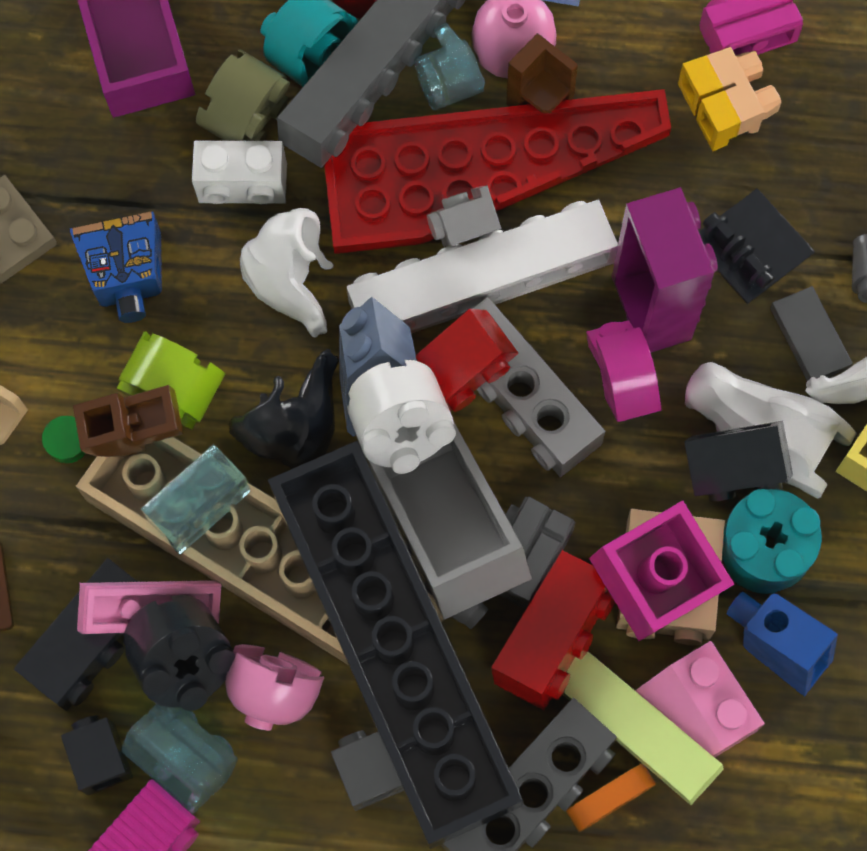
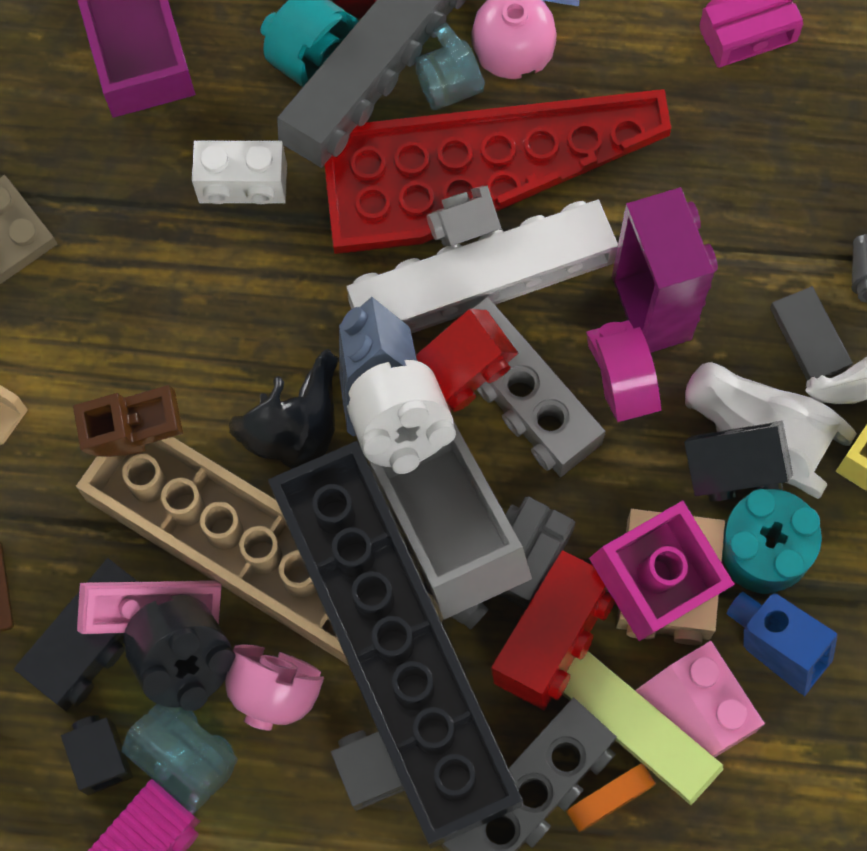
green tile [42,416,86,463] -> none
blue torso [70,211,162,323] -> none
lime brick [116,332,225,430] -> none
clear light blue brick [141,444,251,555] -> none
olive brick [196,49,290,141] -> none
white piece [240,208,334,337] -> none
reddish brown panel [506,33,578,113] -> none
hips [678,47,781,152] -> none
black hinge [699,189,815,304] -> none

